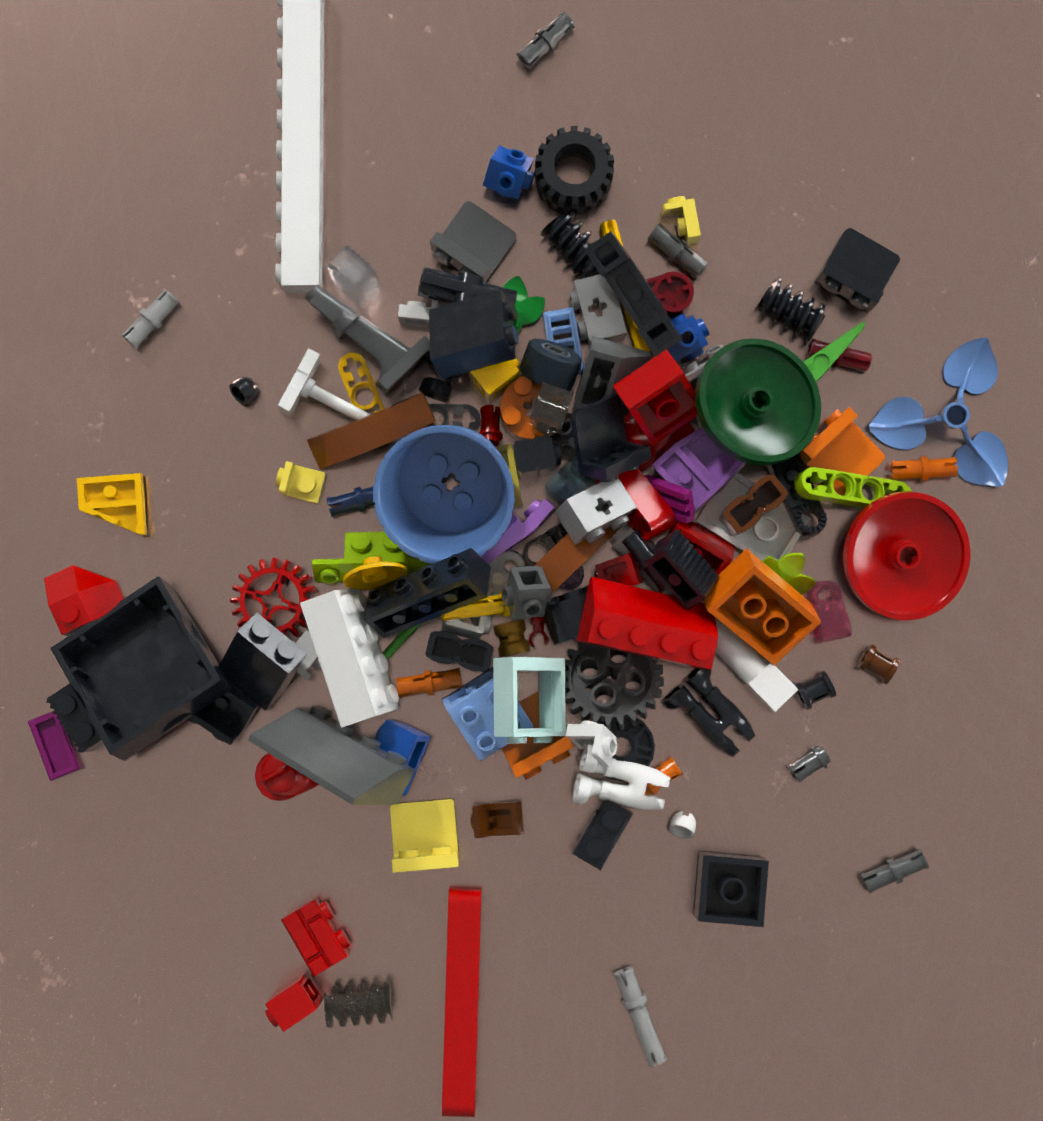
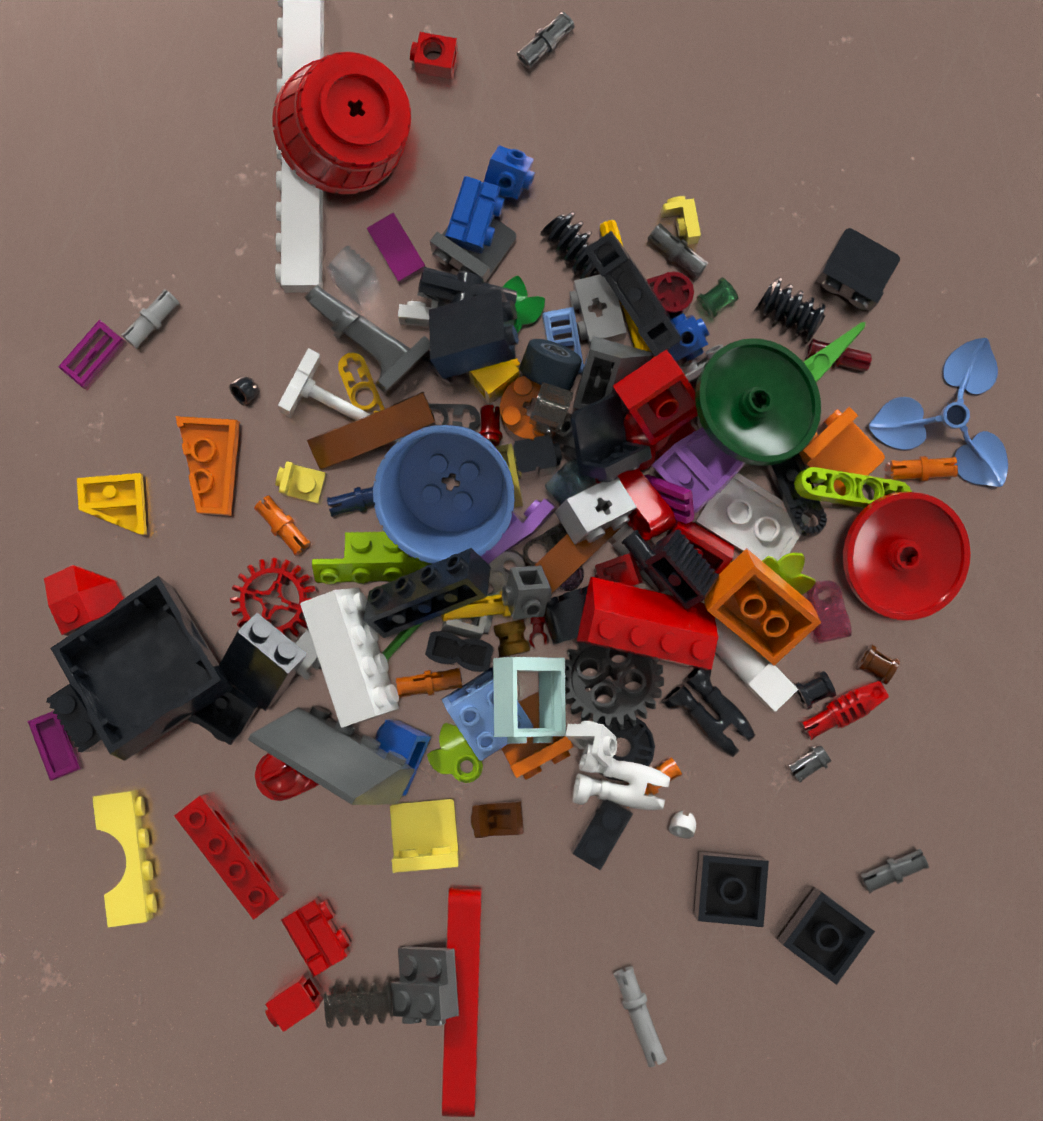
yellow dish [343,556,408,590] -> none
black tile [419,377,452,401] -> none
black tyre [535,126,614,214] -> none
reddish brown brick [719,474,788,536] -> none
none -> magenta tile [58,319,126,389]
none -> light yellow arch [92,790,157,927]
none -> red brick [174,793,284,920]
none -> orange wing [175,416,240,516]
none -> orange pin [254,495,311,556]
none -> red piece [272,52,411,195]
none -> magenta tile [367,212,426,284]
none -> dark grey plate [391,946,459,1026]
none -> red brick [410,32,458,79]
none -> lime plate [427,723,483,783]
none -> blue brick [445,176,505,254]
none -> clear green bush [696,277,739,319]
none -> black brick [778,888,875,985]
none -> red hinge [801,681,889,740]

